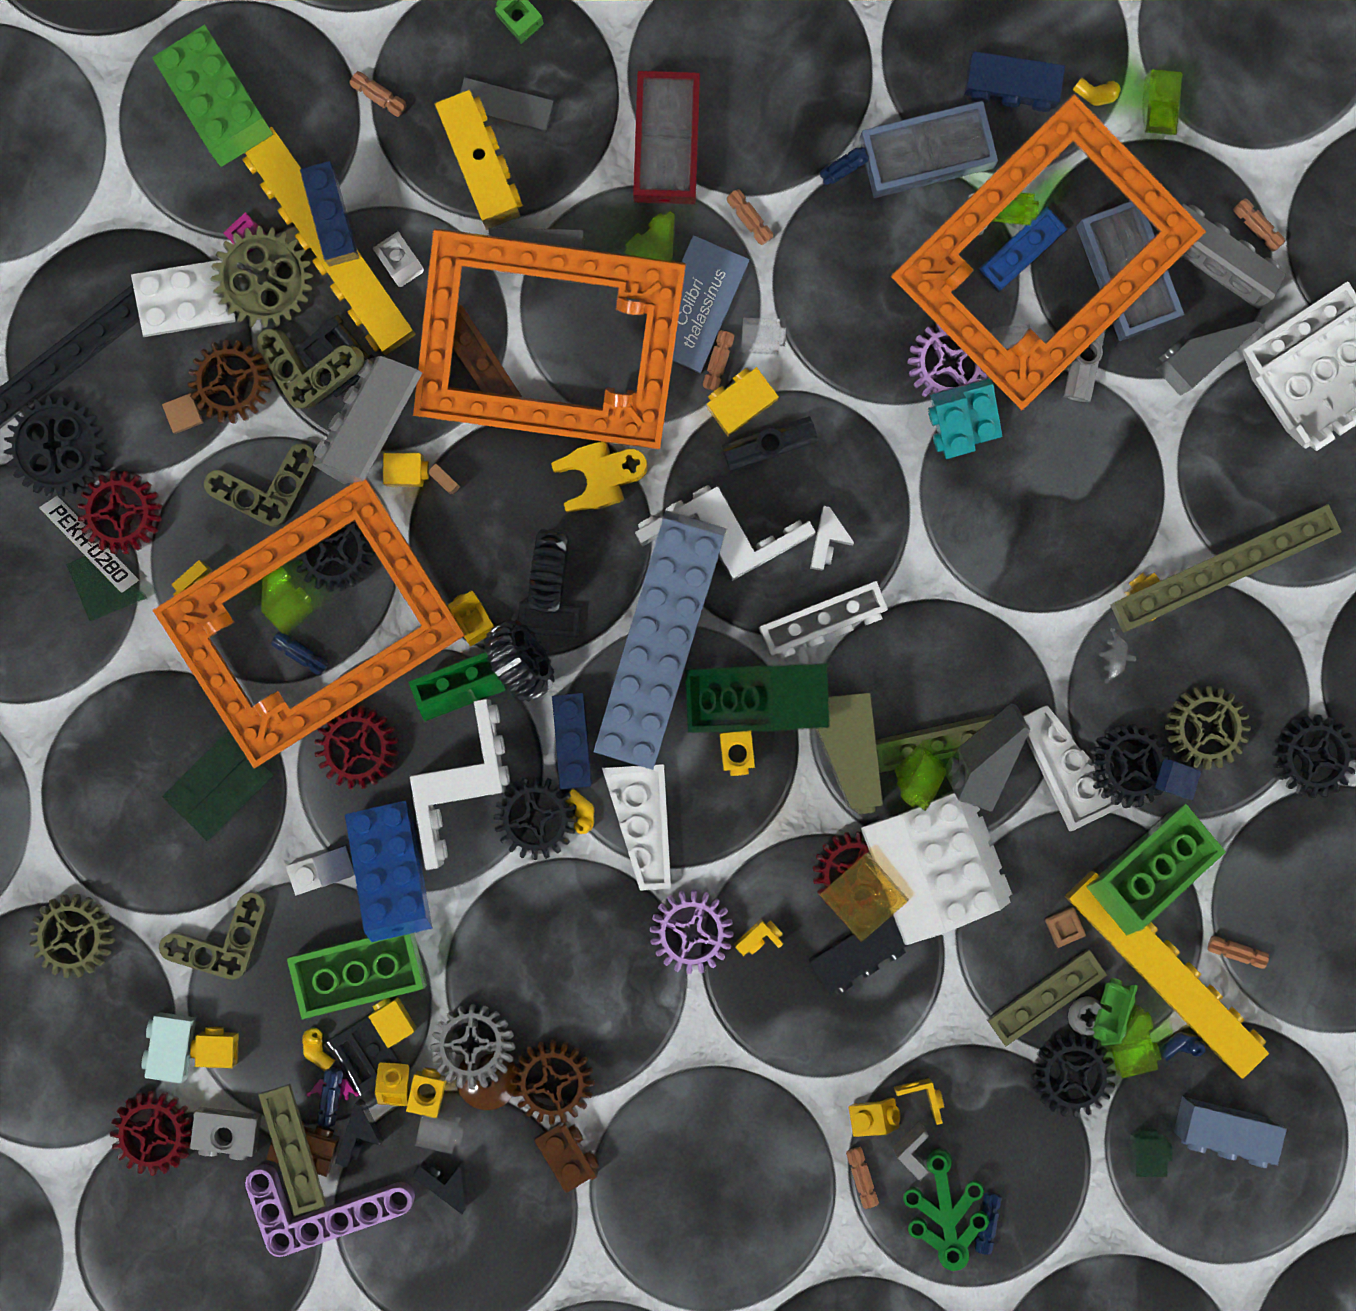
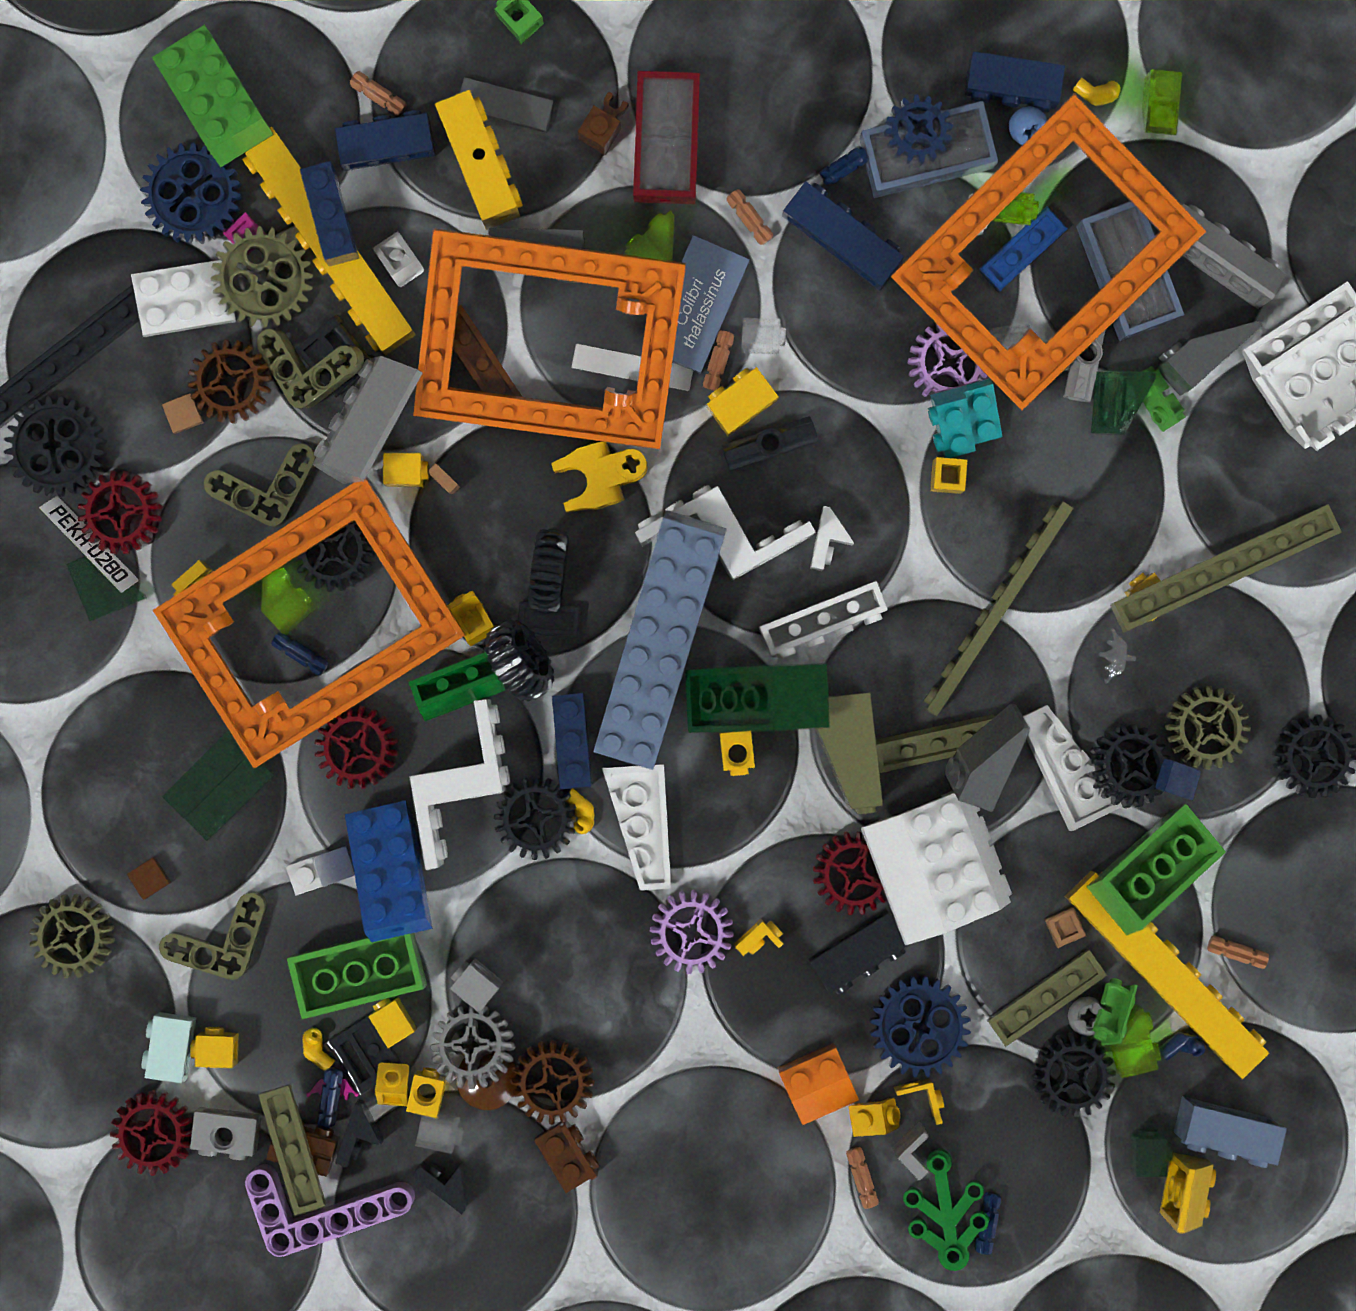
clear yellow plate [820,852,909,942] -> none
clear neon green slope [895,744,946,811] -> none
nougat axle [1233,198,1285,252] -> none
none -> reddish brown tile [127,857,171,900]
none -> dark blue gear [140,142,243,245]
none -> dark blue brick [335,110,436,171]
none -> light grey brick [450,958,503,1013]
none -> white sticker [571,344,693,391]
none -> reddish brown brick [578,91,629,155]
none -> orange slope [778,1043,859,1125]
none -> dark blue brick [782,181,904,291]
none -> dark blue gear [869,975,971,1077]
none -> dark blue gear [884,94,953,165]
none -> olive plate [923,502,1073,716]
none -> yellow brick [930,457,967,494]
none -> medium blue piece [1009,106,1047,145]
none -> clear green wing [1091,372,1156,435]
none -> bright green hinge [1129,366,1186,432]
none -> yellow slope [1159,1152,1216,1233]

